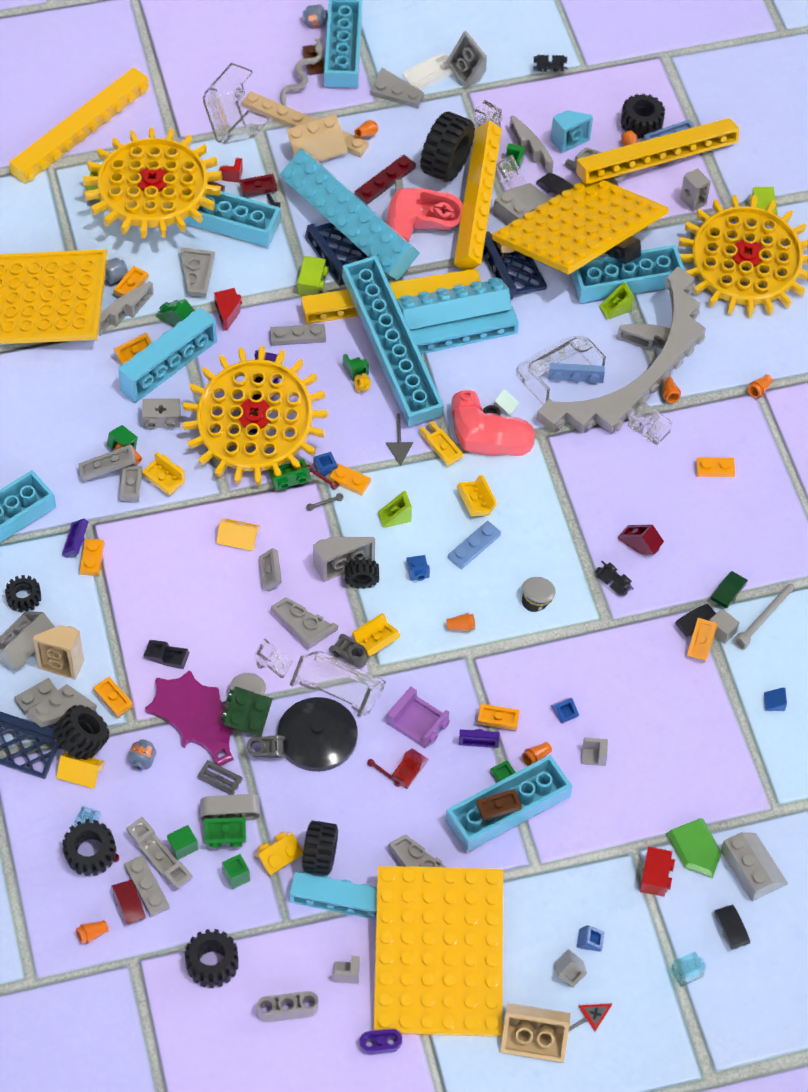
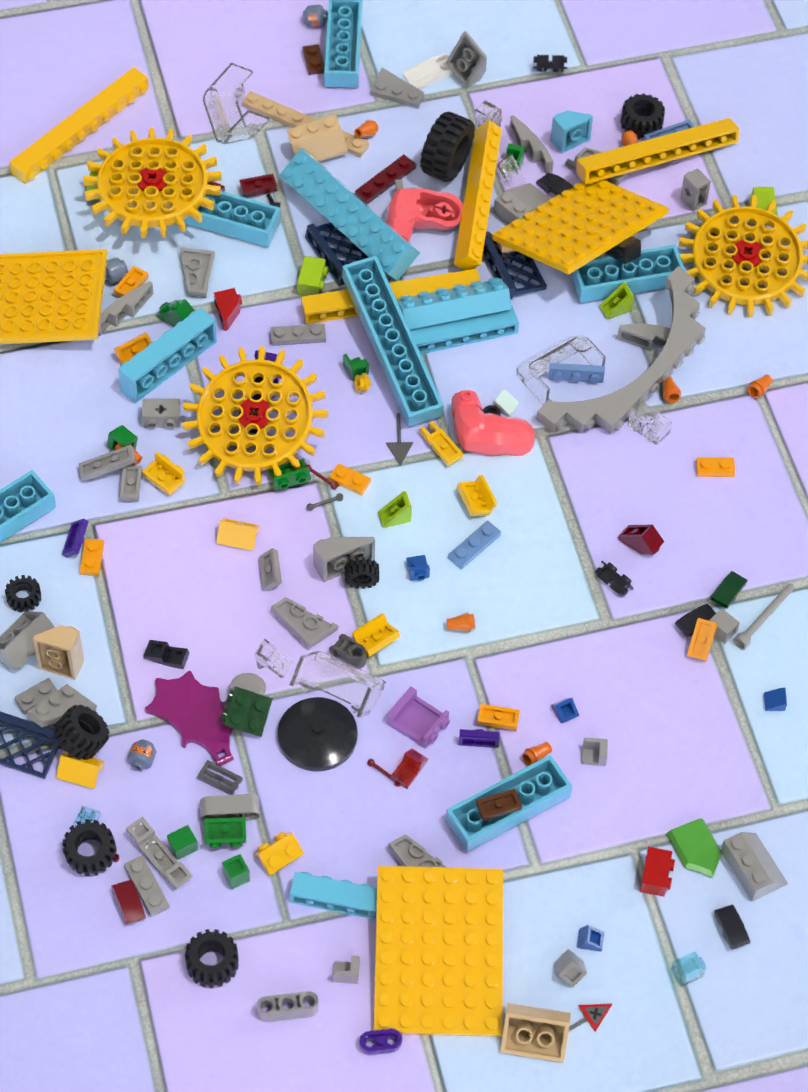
orange cone [76,920,109,944] -> none
light orange plate [93,677,133,718] -> none
red panel [219,158,243,183] -> none
dark grey piece [247,735,286,758] -> none
light grey animal [280,38,324,106] -> none
black tyre [302,820,338,875] -> none
blue slope [313,452,338,476] -> none
green tile [490,760,516,783] -> none
light grey piece [522,577,556,612] -> none

